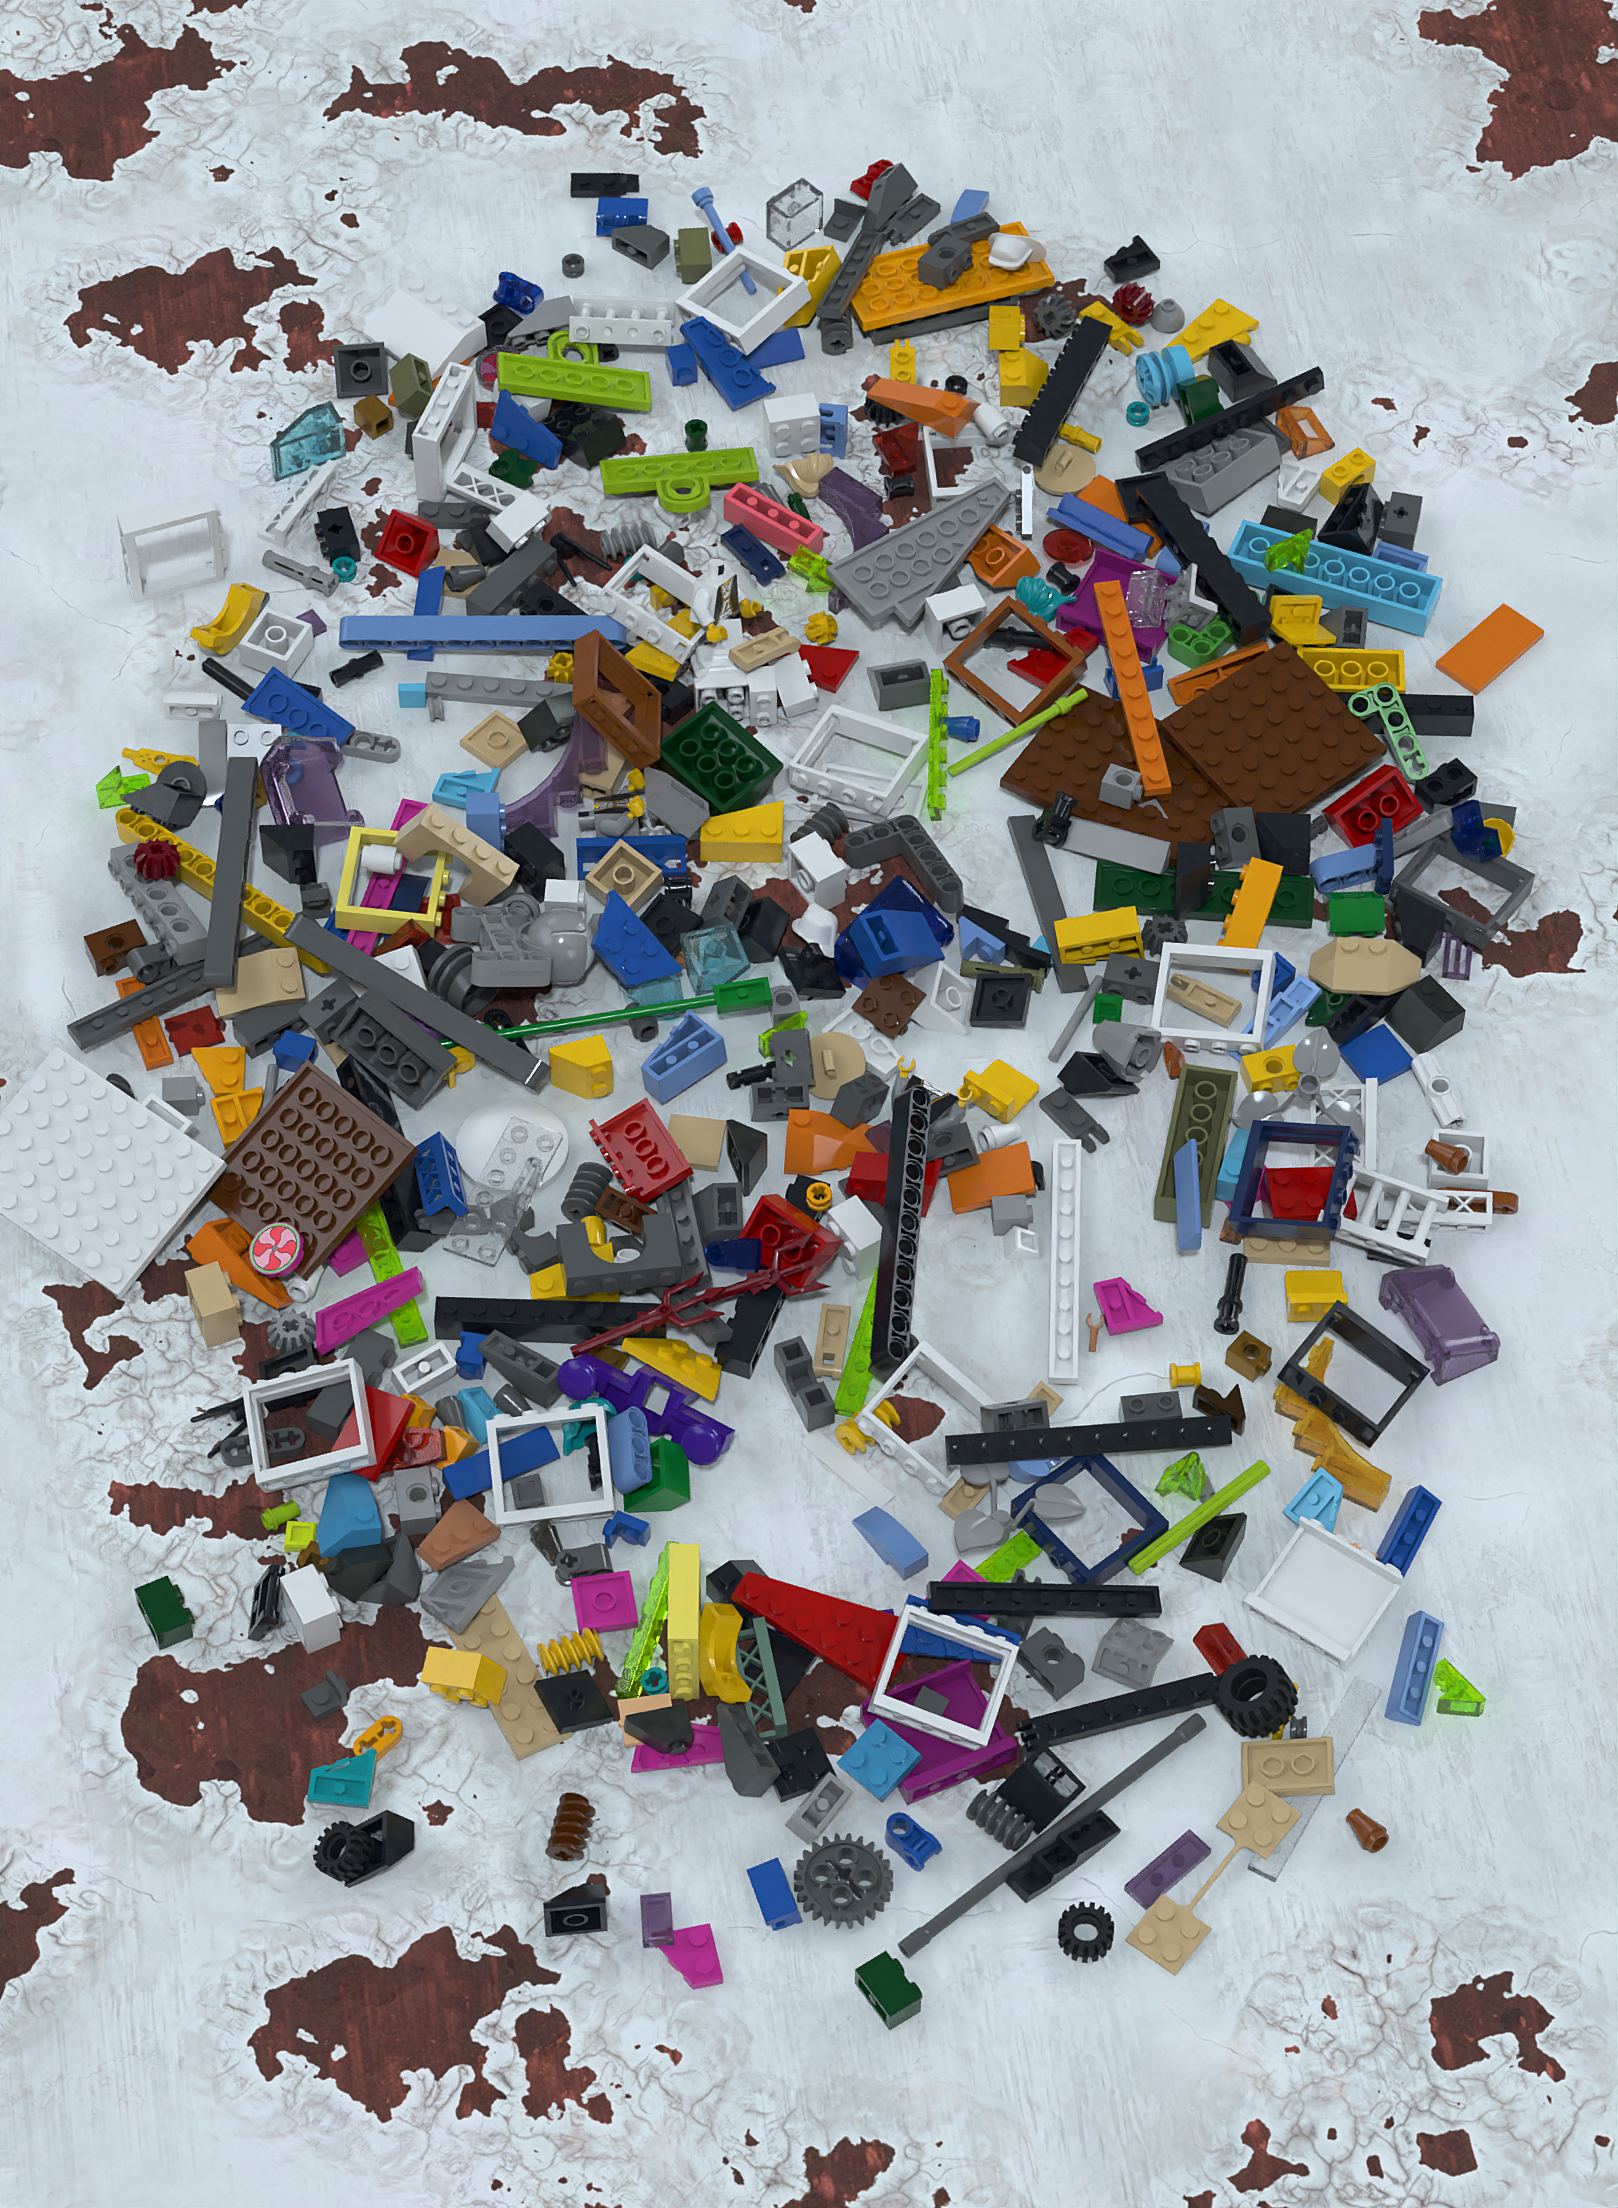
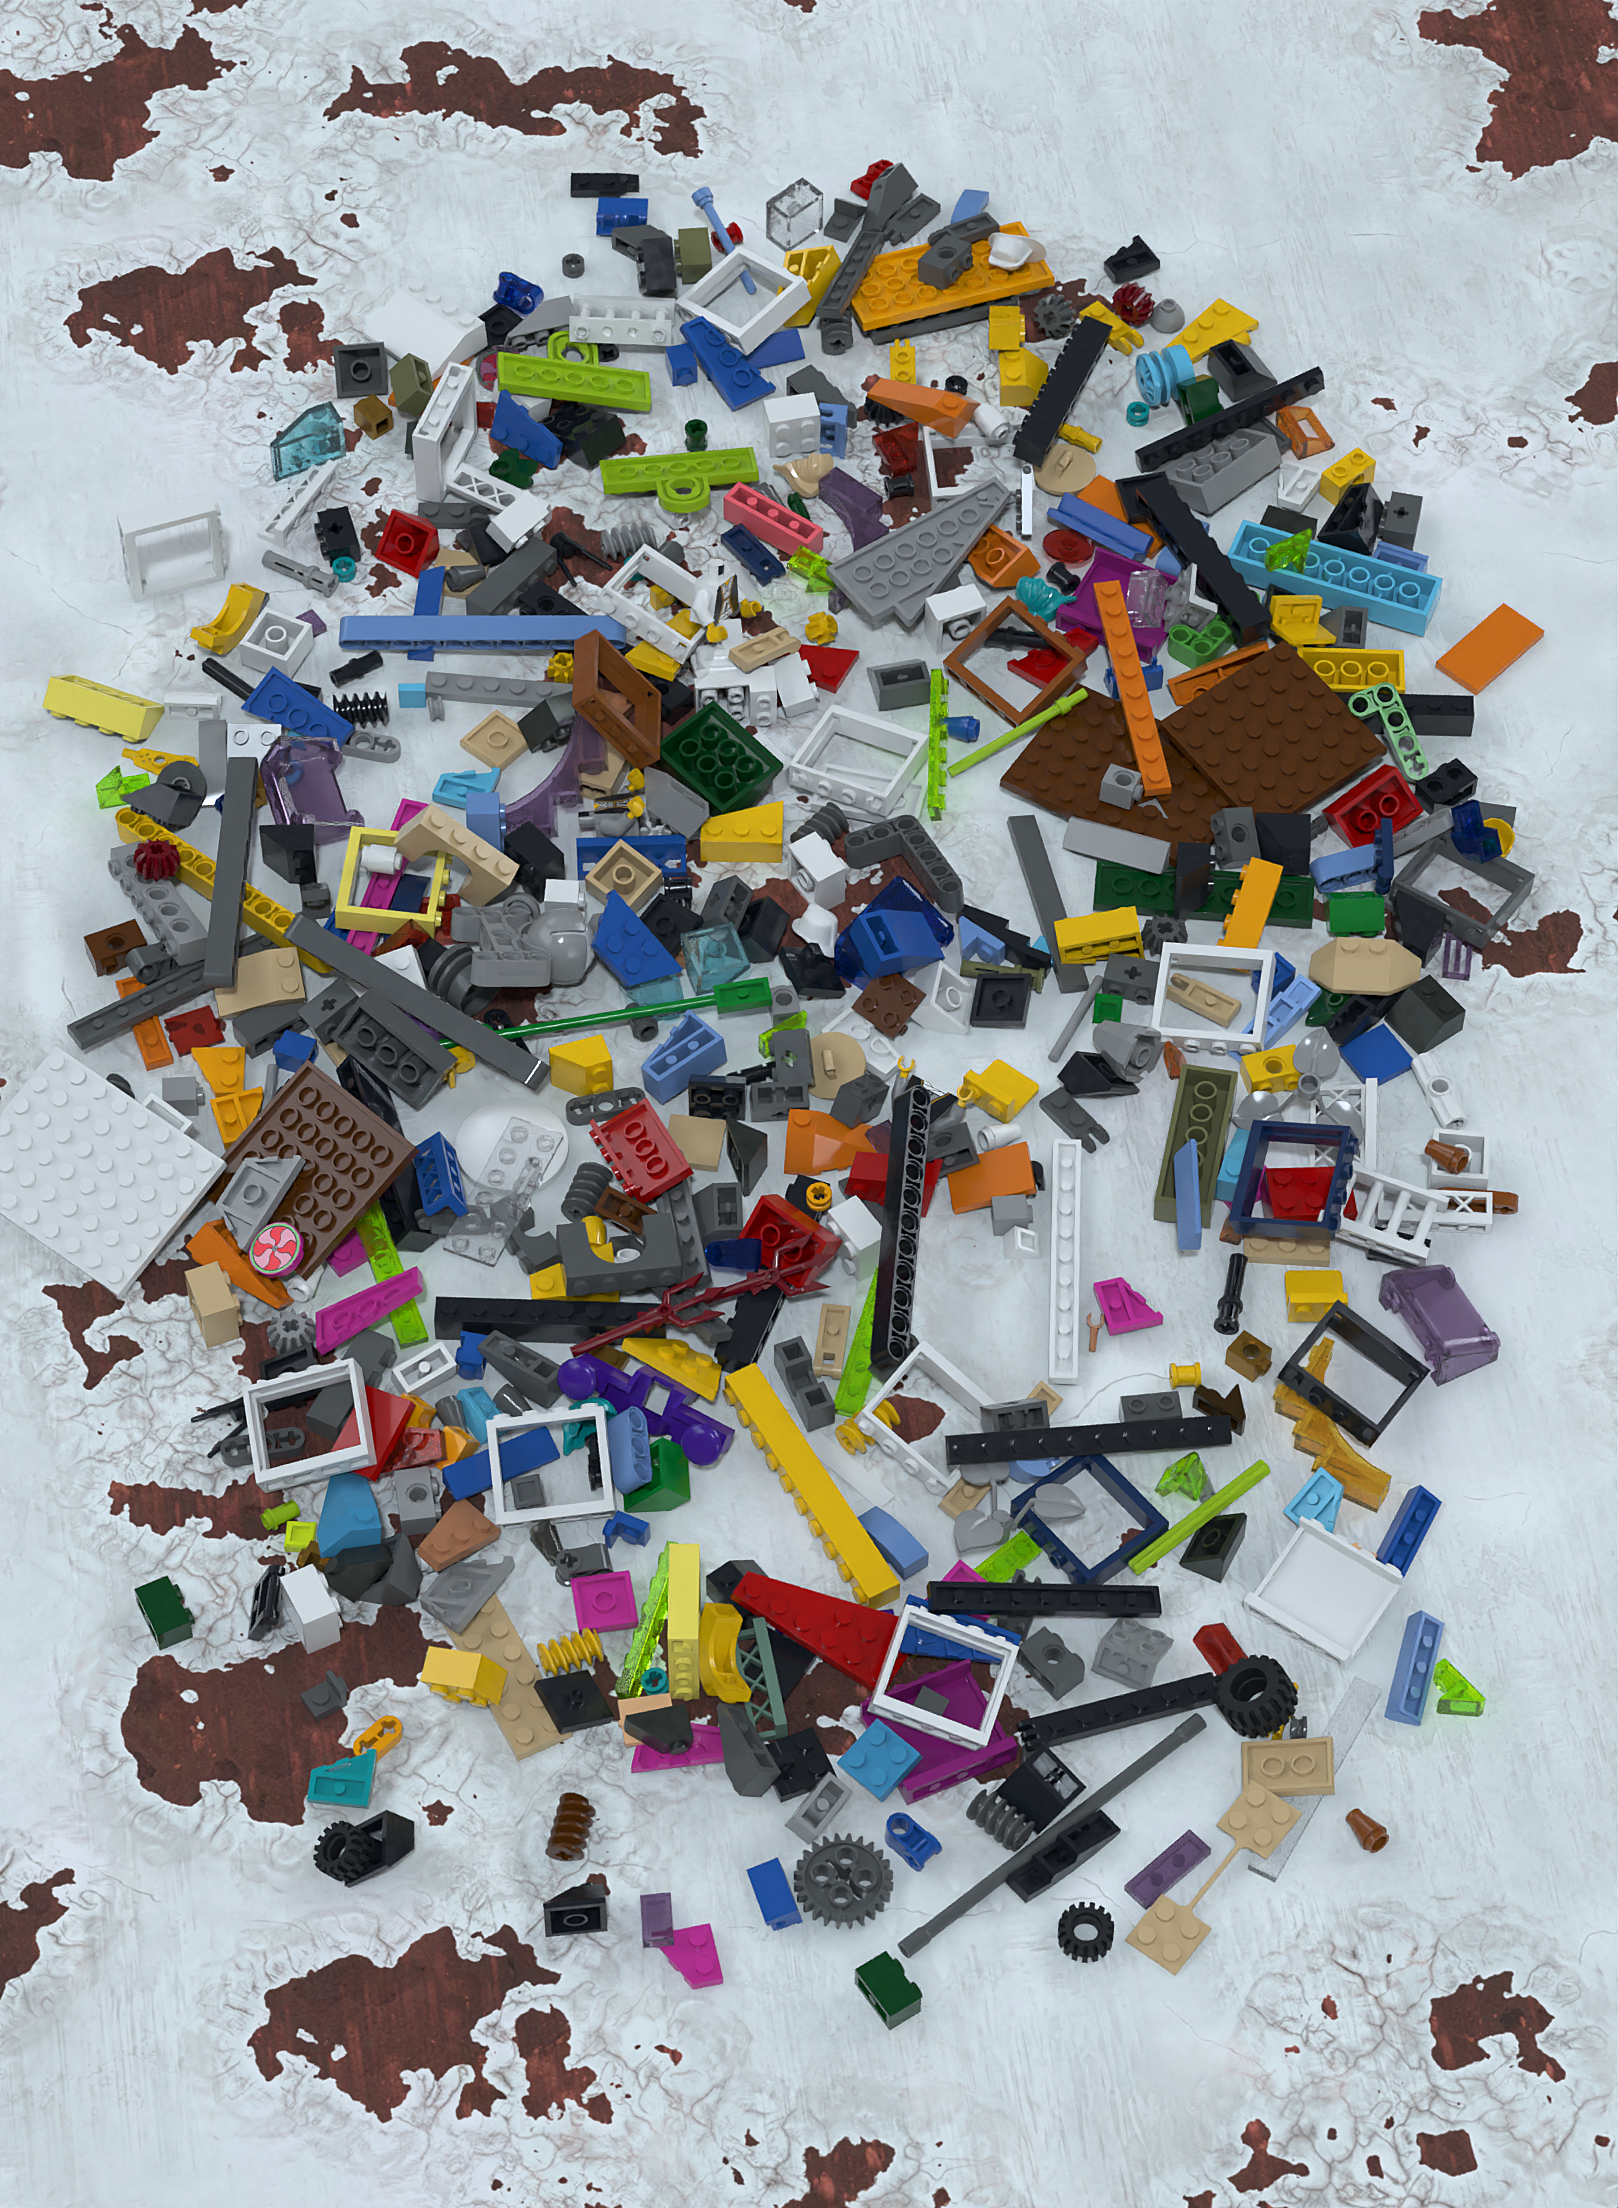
black connector [1032,790,1079,848] -> none
none -> light yellow slope [42,674,165,742]
none -> light grey wing [215,1155,306,1254]
none -> black piece [333,691,388,726]
none -> dark grey beam [565,1087,646,1126]
none -> black brick [635,237,677,294]
none -> black slope [688,1074,747,1121]
none -> yellow brick [722,1363,900,1609]
none -> dark grey slope [786,364,858,429]

